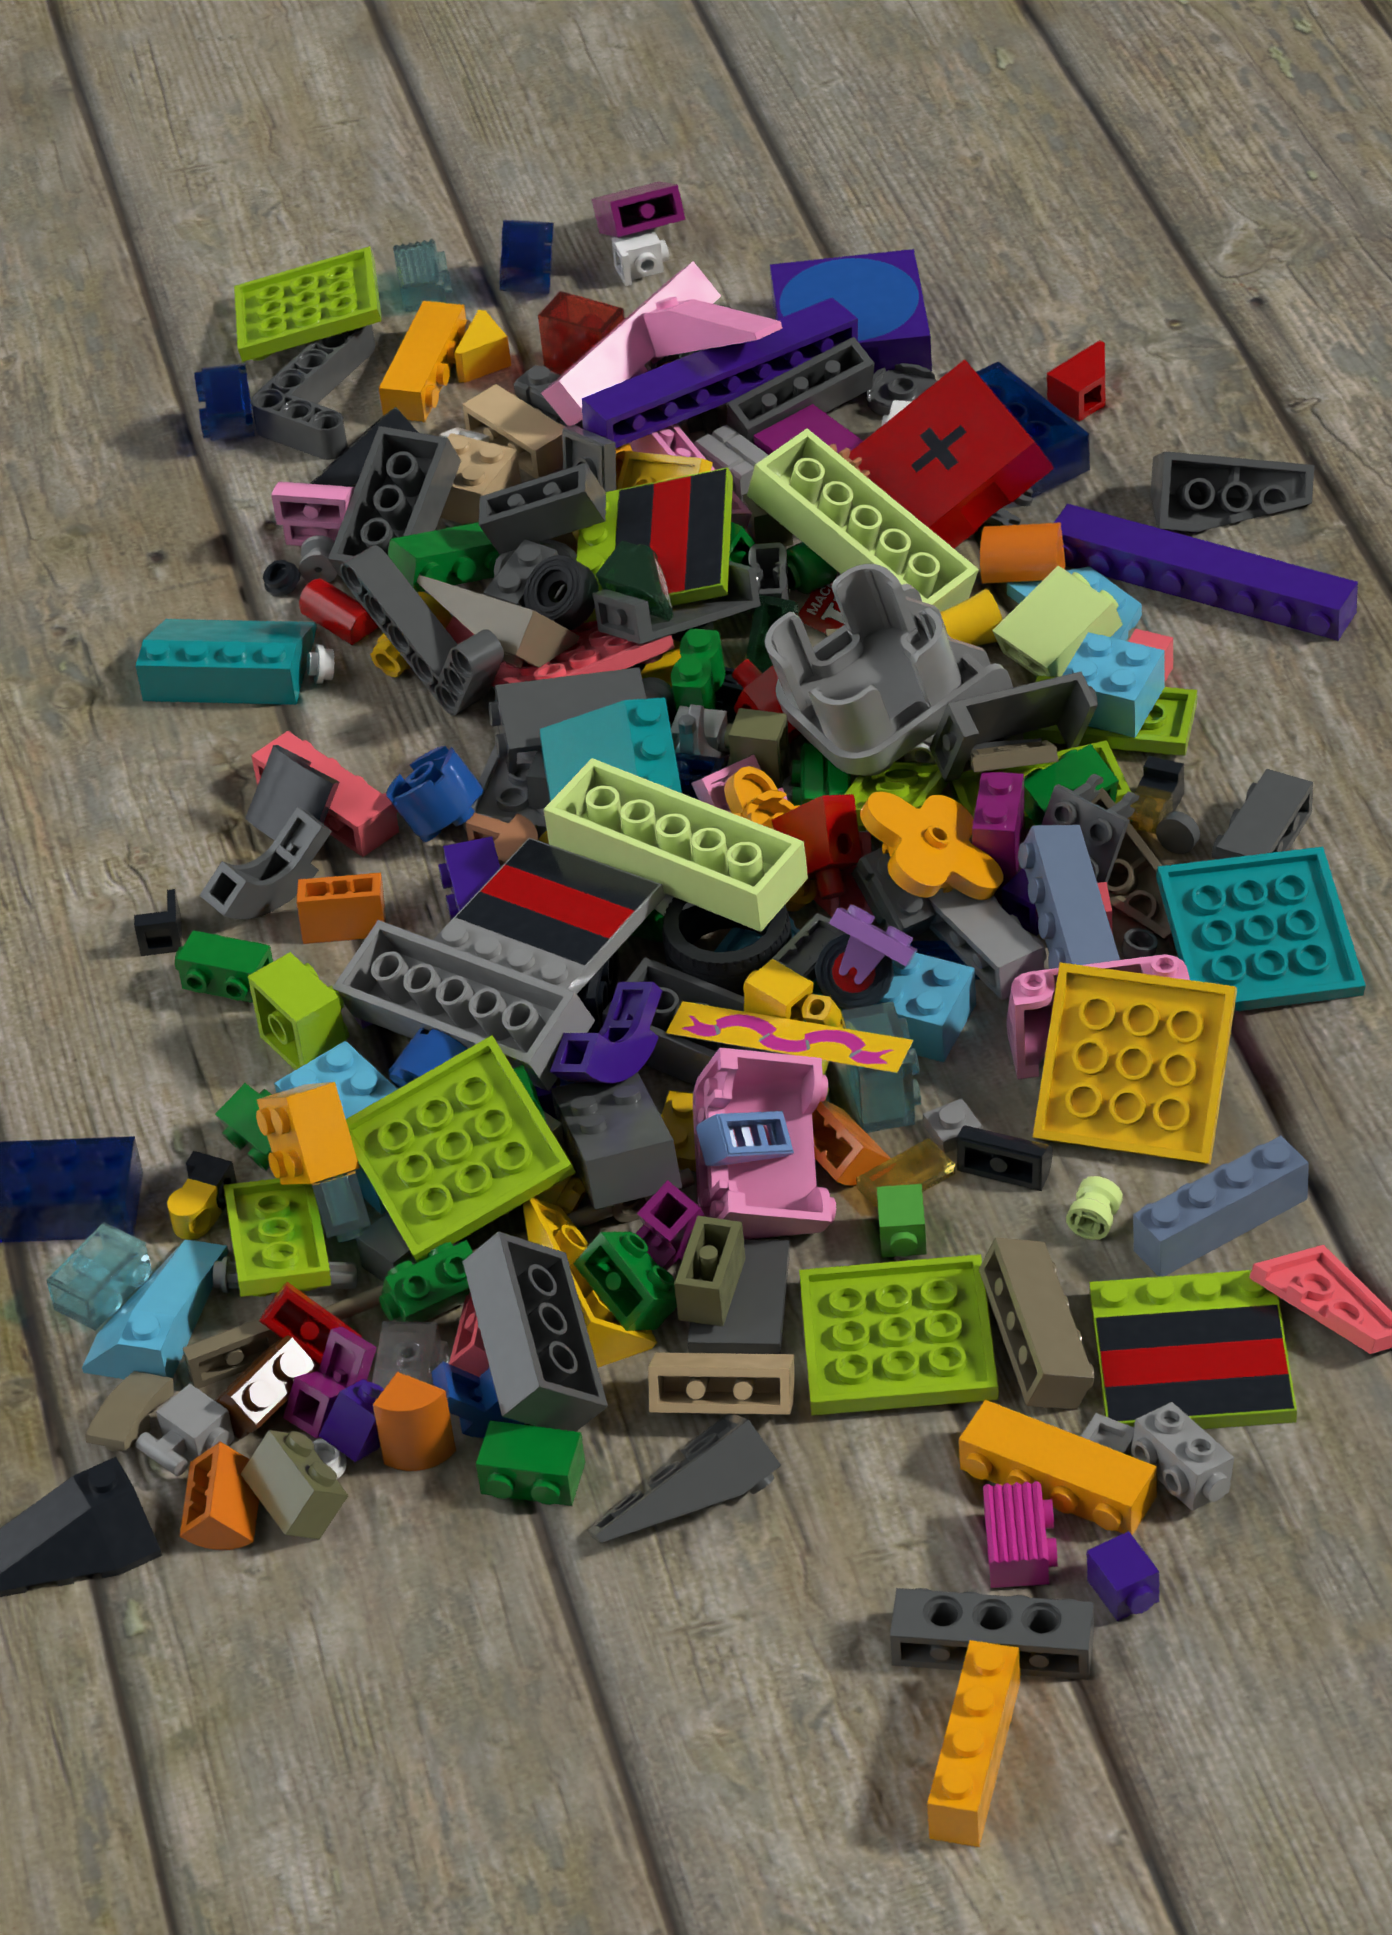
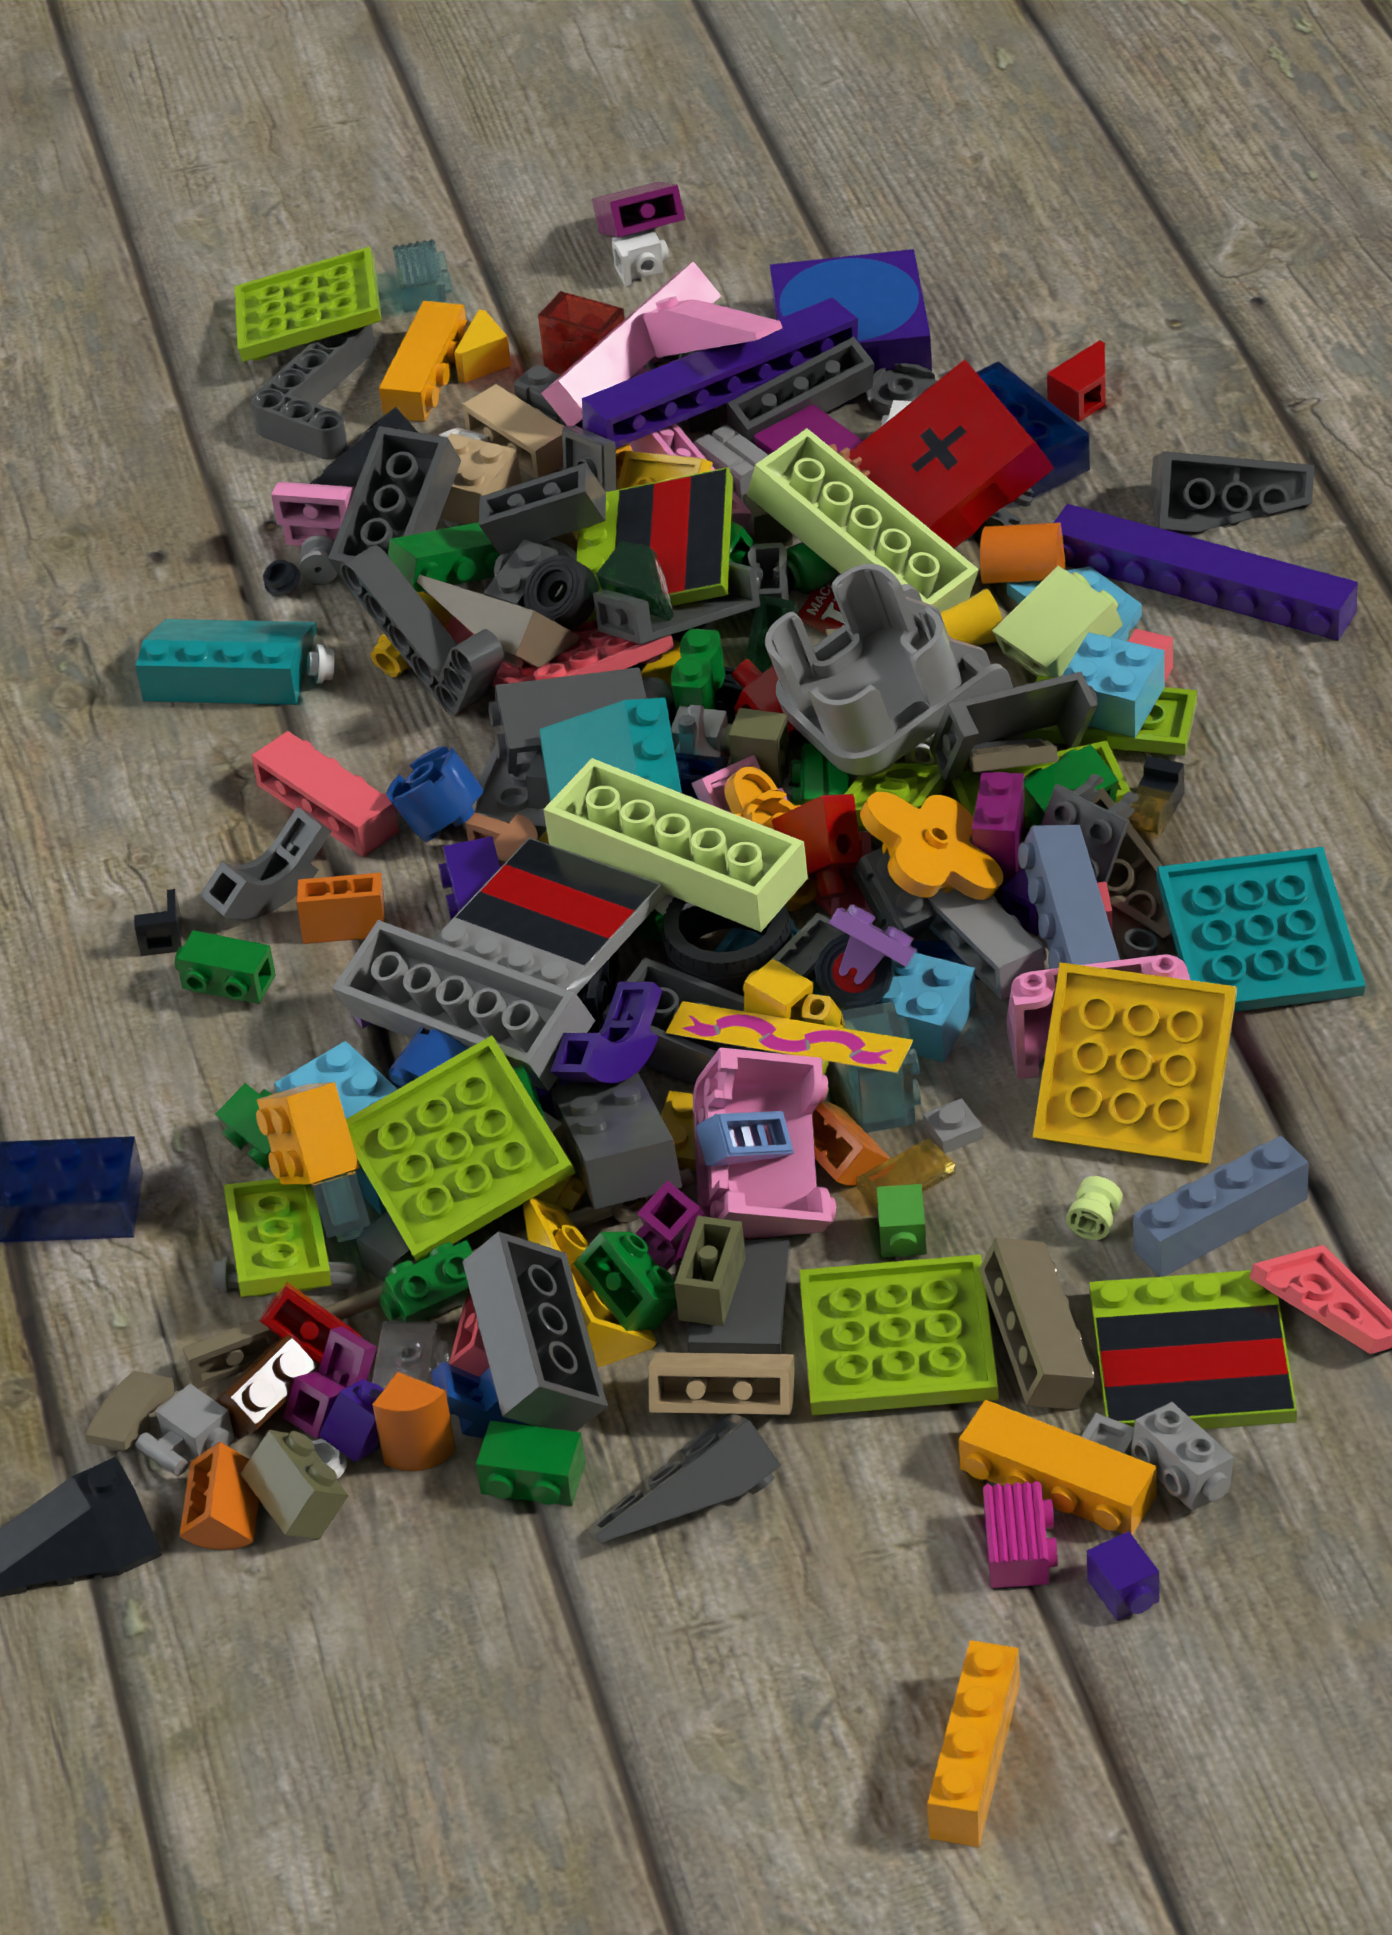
clear light blue brick [46,1222,152,1331] -> none
medium azure wedge [82,1239,229,1379] -> none
yellow leg [167,1151,237,1240] -> none
clear blue brick [194,363,255,442] -> none
black slope [245,745,340,840] -> none
lime brick [248,952,350,1070] -> none
red brick [299,578,379,645] -> none
clear blue brick [499,219,554,294] -> none
dark grey brick [890,1588,1094,1680] -> none
black brick [957,1125,1053,1191] -> none
dark grey tile [1156,811,1200,854] -> none
dark grey brick [1212,769,1313,859] -> none

